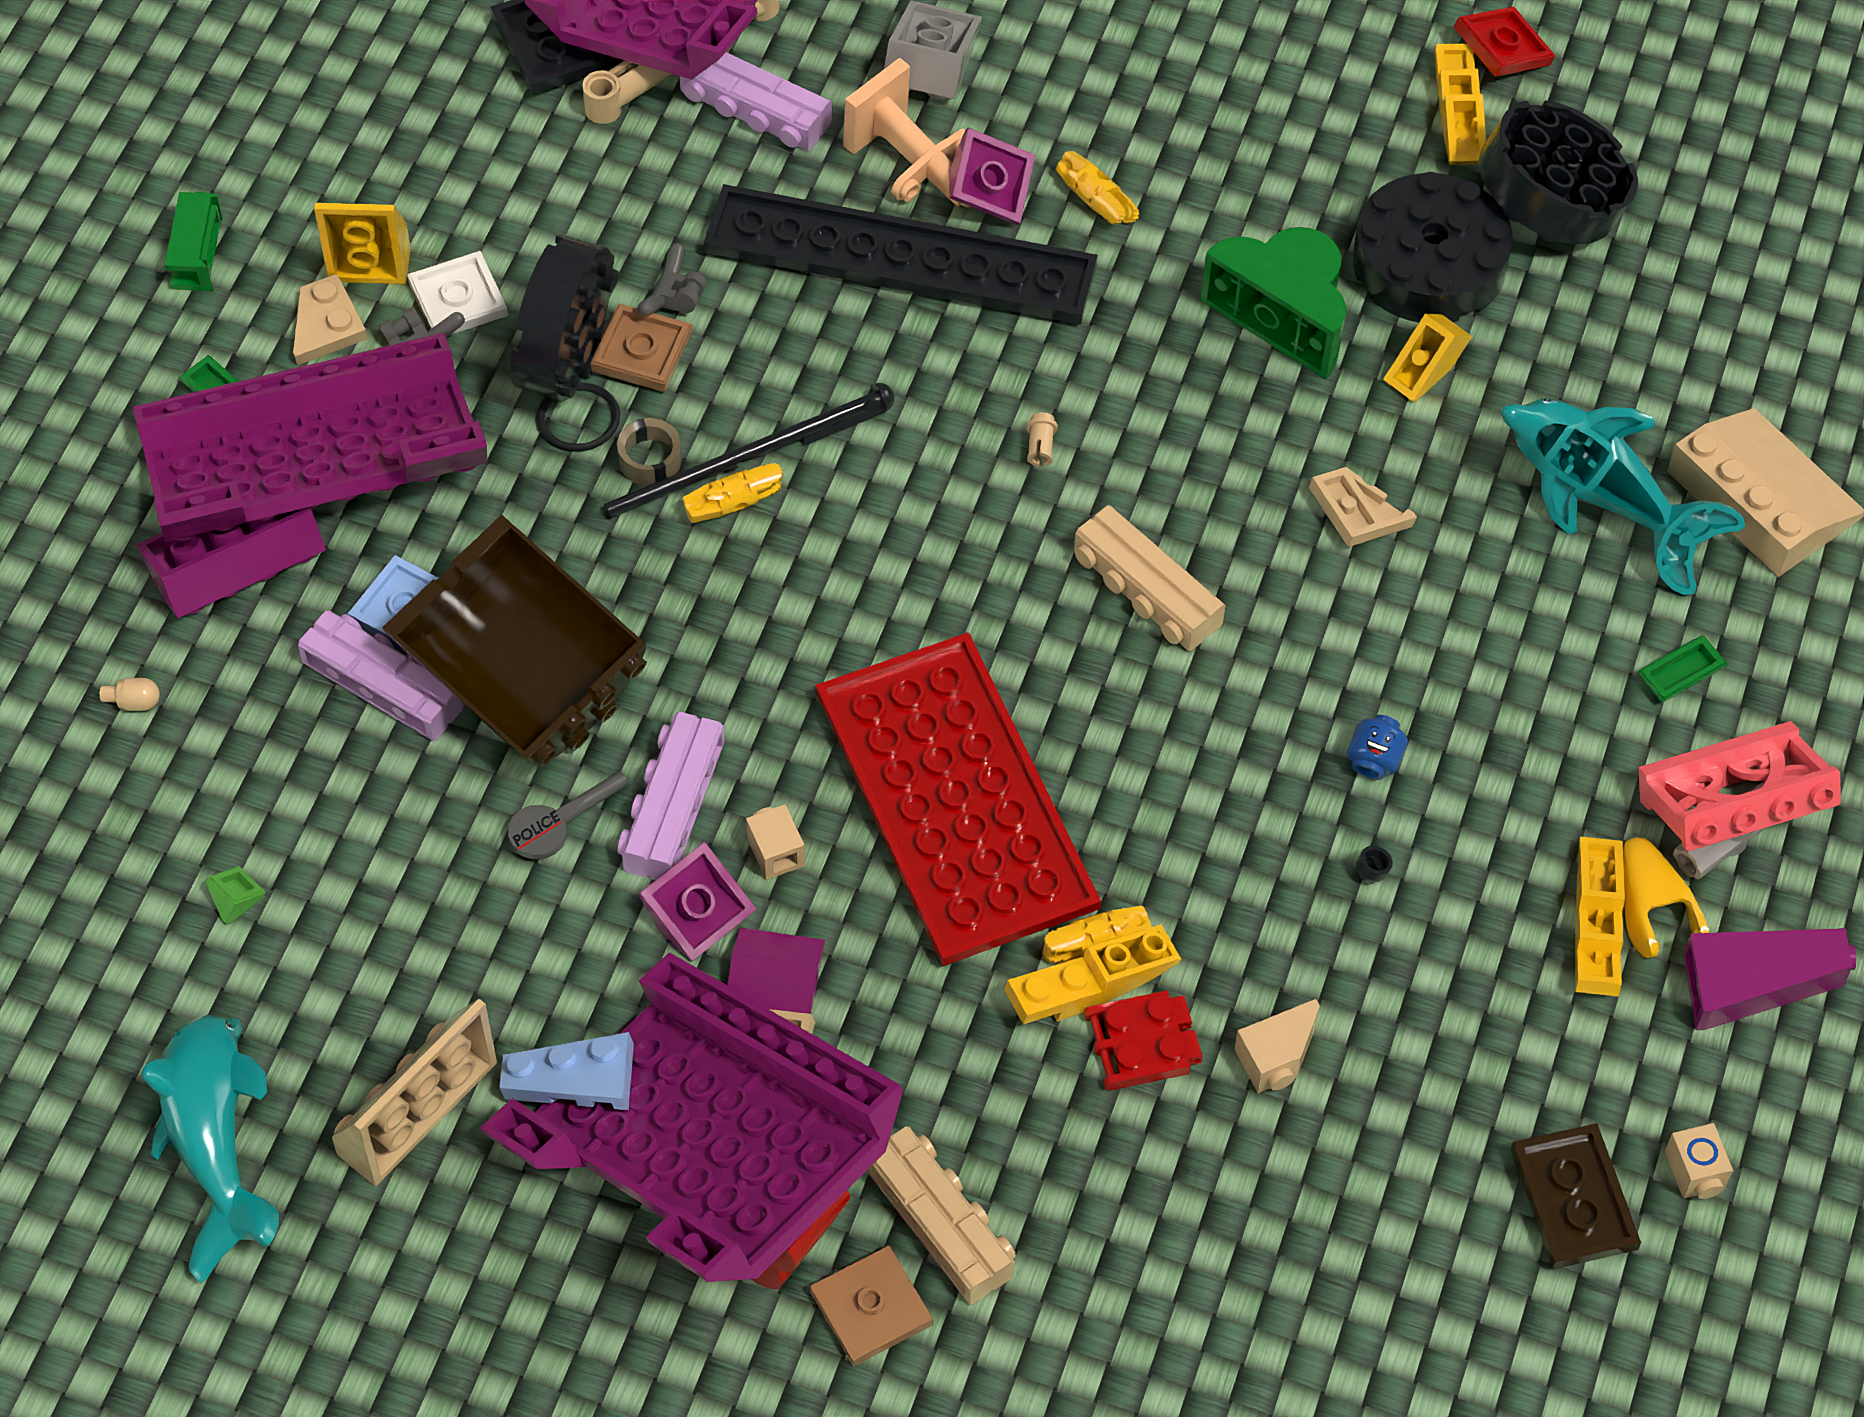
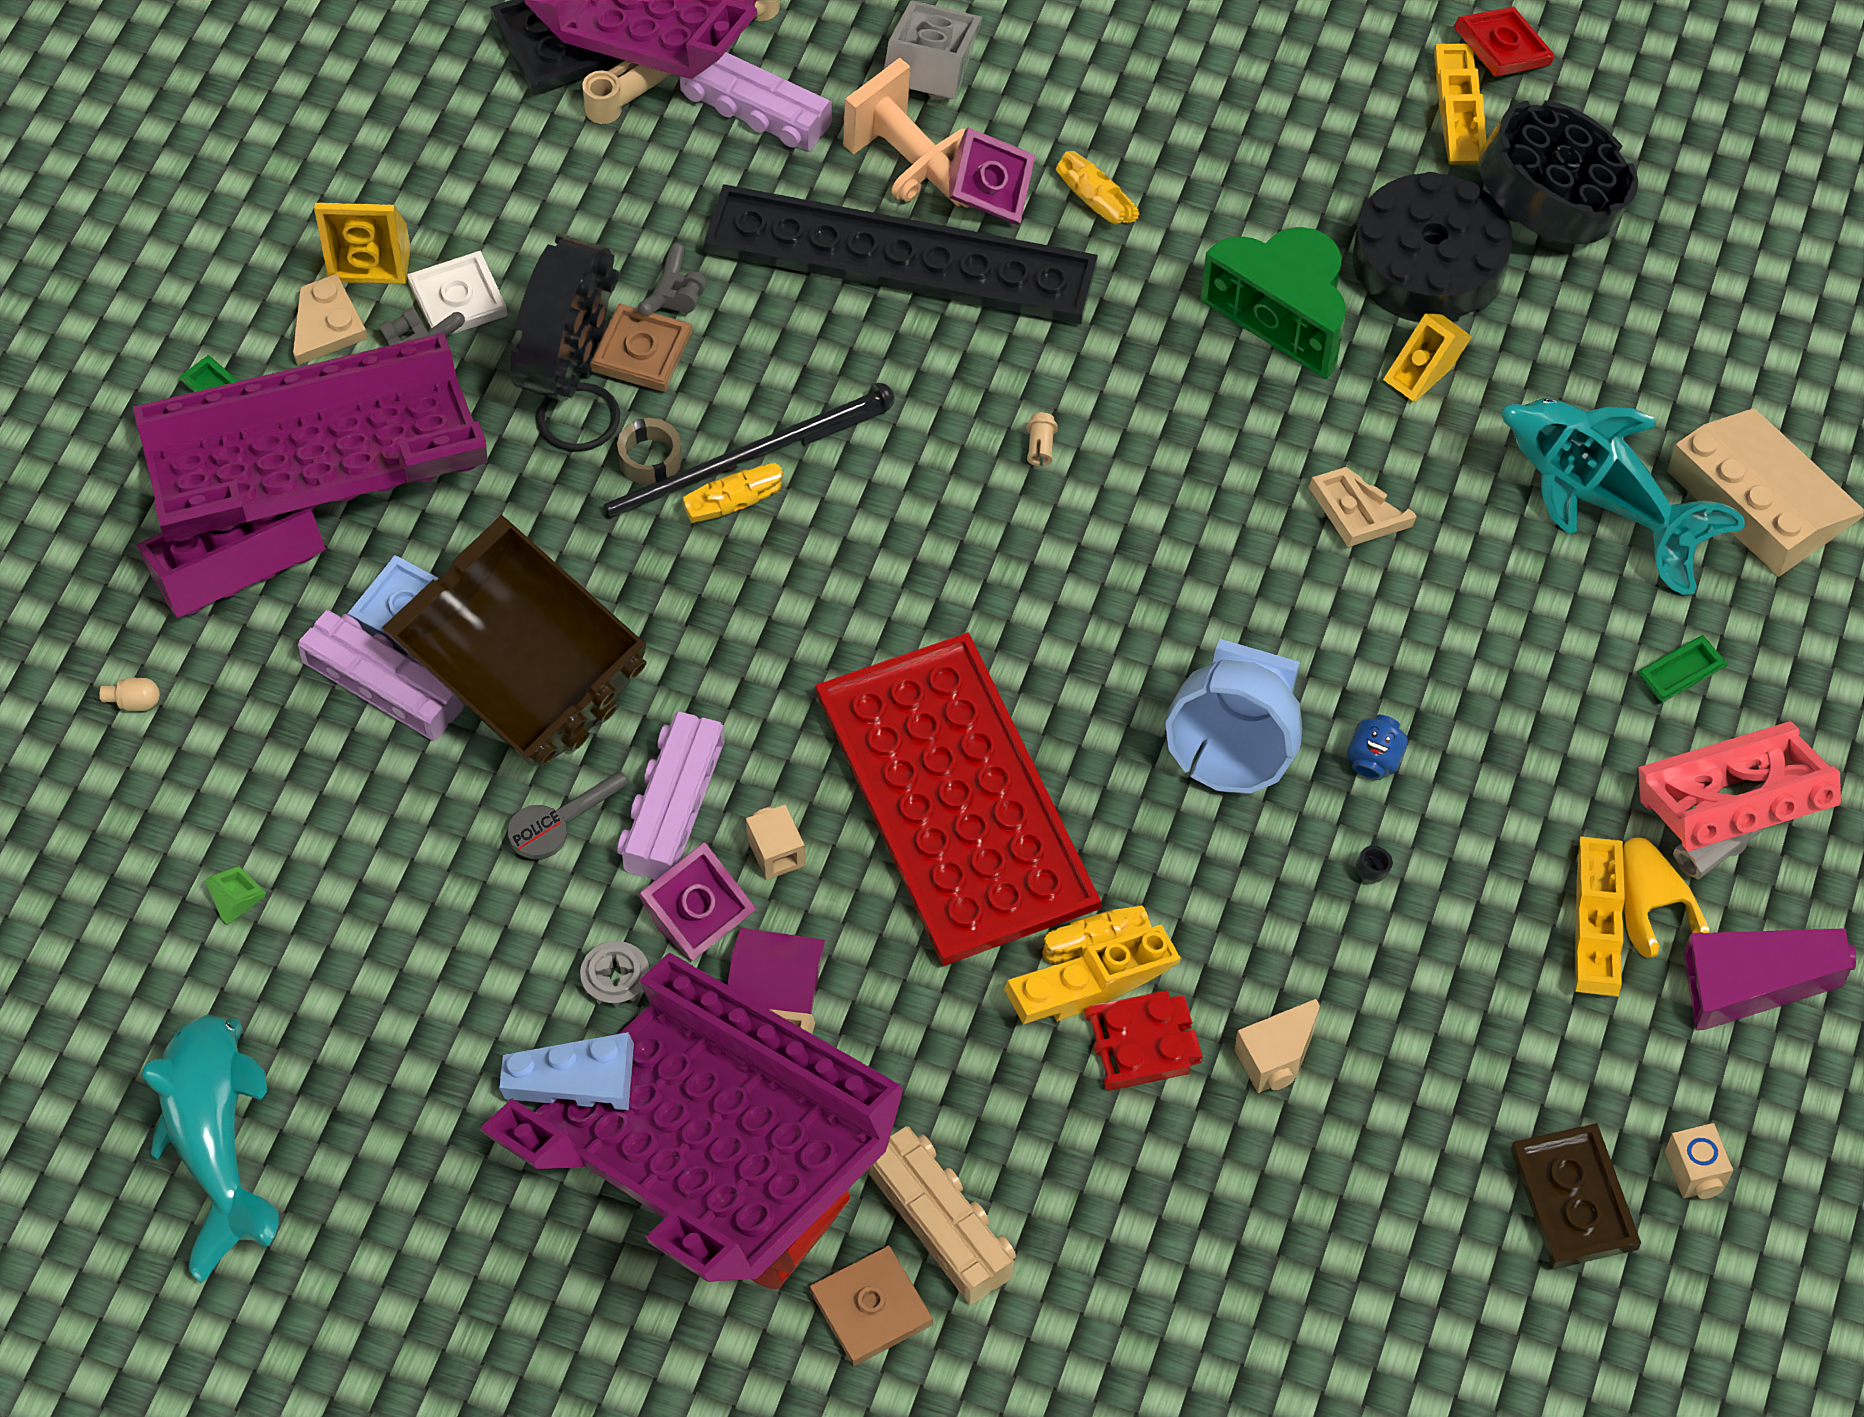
green window [164,192,223,292] -> none
tan slope [332,999,497,1187] -> none
tan brick [1074,505,1226,652] -> none
none -> light grey gear [580,941,650,1007]
none -> light blue plate [1165,639,1303,794]

